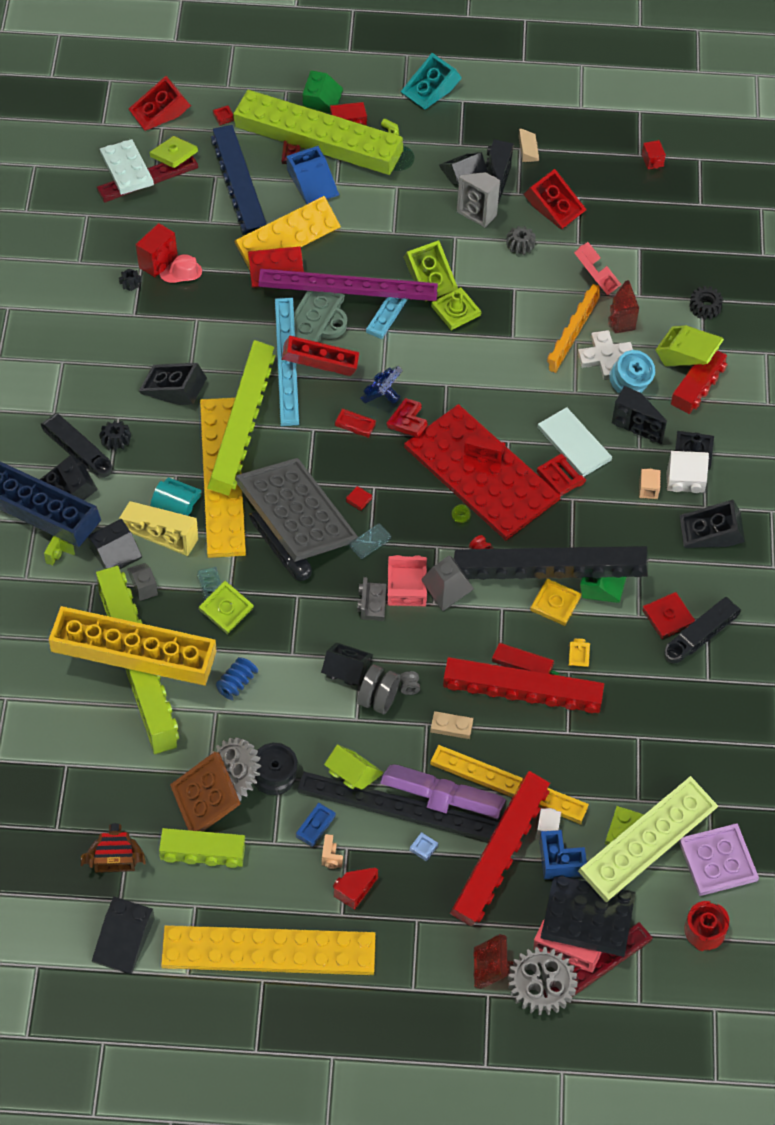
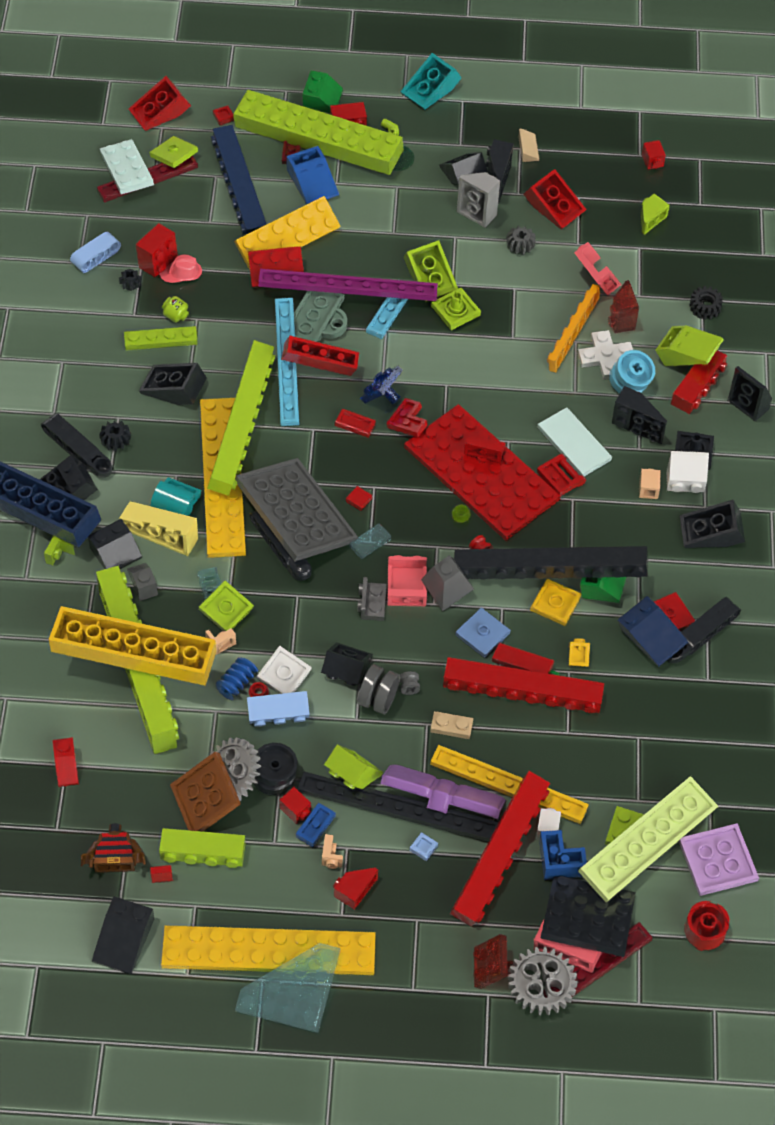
none -> red slope [53,737,79,787]
none -> light blue beam [70,232,121,273]
none -> lime plate [124,326,198,350]
none -> red tile [150,865,173,883]
none -> lime head [162,296,189,323]
none -> light nougat bracket [205,628,236,655]
none -> clear light blue plate [235,943,341,1033]
none -> light blue brick [247,691,310,727]
none -> red plate [249,682,269,697]
none -> white plate [257,646,312,694]
none -> red brick [279,787,311,824]
none -> medium blue plate [455,608,511,658]
none -> dark blue slope [618,596,689,667]
none -> lime slope [641,194,670,235]
none -> black slope [727,366,772,422]

